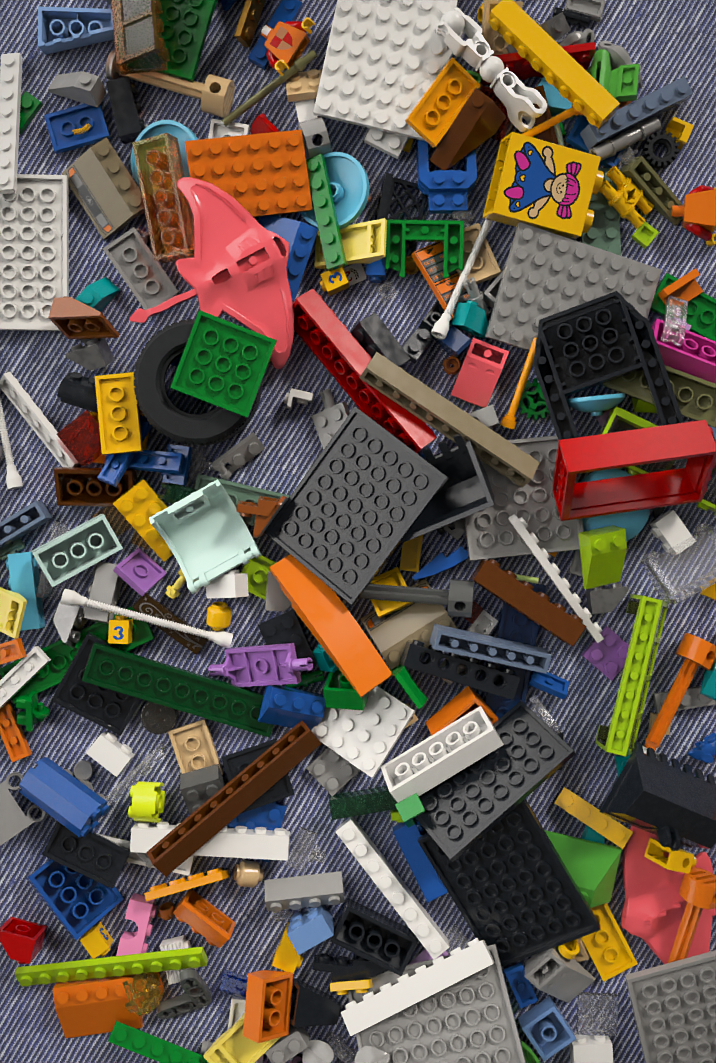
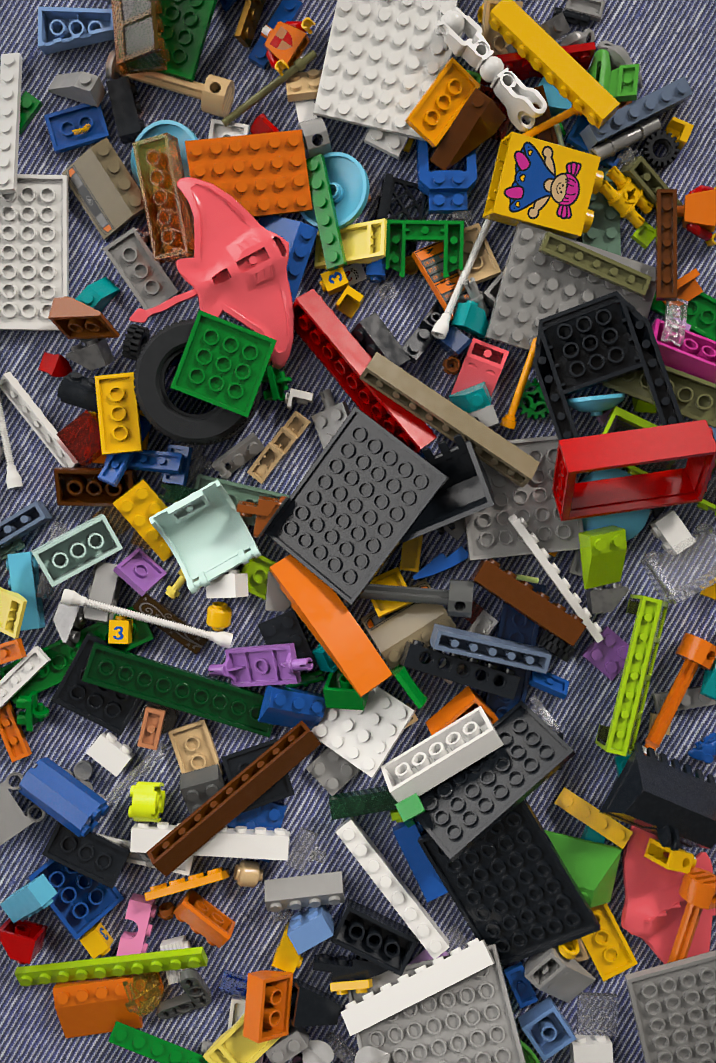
none -> medium azure brick [0,874,57,923]
none -> red tile [38,352,72,377]
none -> black tyre [122,324,150,361]
none -> nougat plate [137,707,166,750]
none -> tan slope [247,410,311,484]
none -> green hips [262,365,292,402]
none -> yellow panel [335,285,364,319]
none -> teal slope [449,382,492,413]
none -> black tyre [538,631,576,662]
none -> olive plate [539,231,652,297]
none -> reddish brown plate [656,189,677,301]

